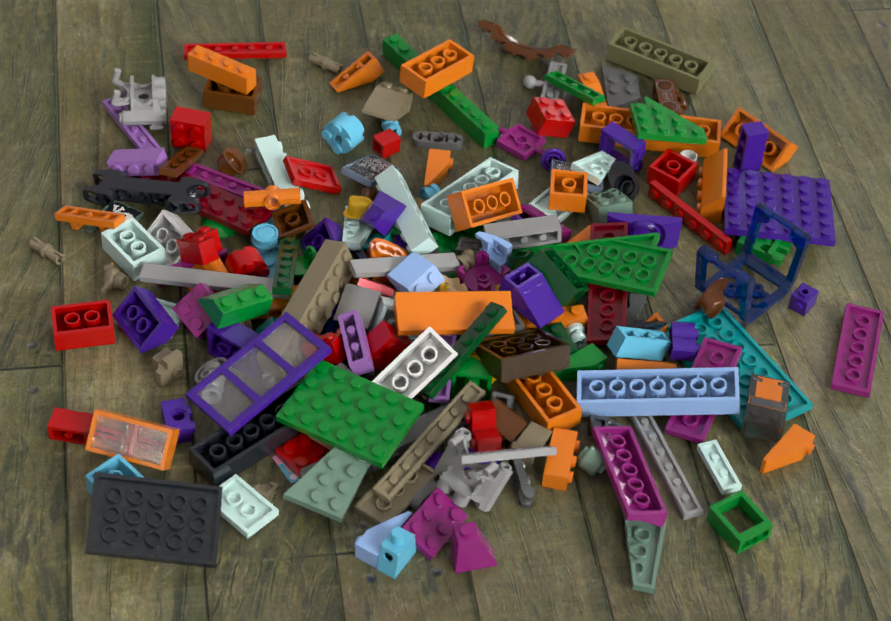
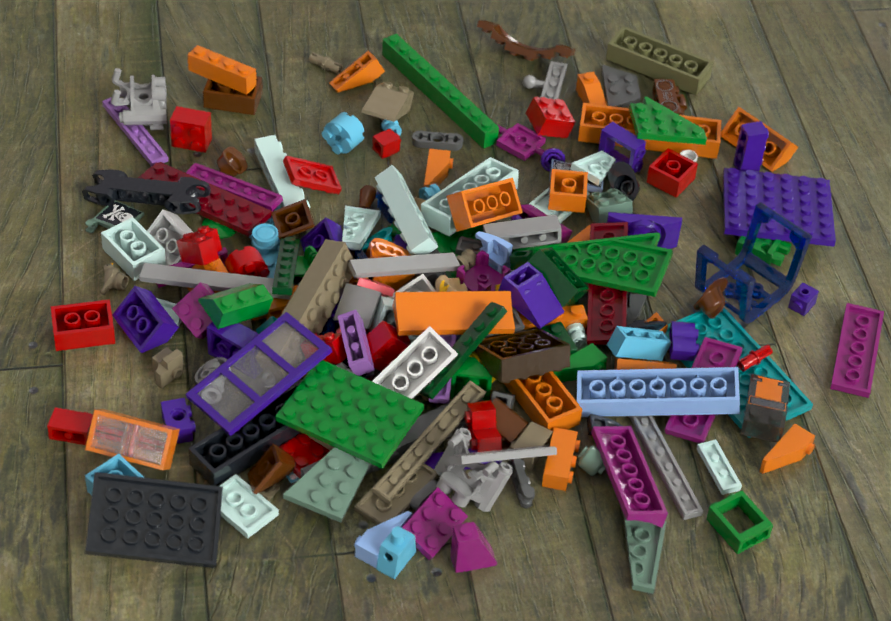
dark tan pin [29,237,65,265] -> none
orange hinge [54,205,126,232] -> none
medium lavender brick [107,147,168,176] -> none
reddish brown plate [159,146,204,179] -> none
red plate [184,42,286,60] -> none
orange piece [244,185,301,210] -> none
tile [341,154,400,188] -> none
yellow piece [343,195,372,220] -> none
dark purple slope [359,190,407,236] -> none
light blue slope [386,251,445,292] -> none
orange brick [399,39,474,98] -> none
green tile [544,71,605,106] -> none
red plate [648,179,732,256] -> none
orange slope [696,148,728,223] -> none
none -> reddish brown slope [247,443,295,494]
none -> red axle [737,345,773,372]

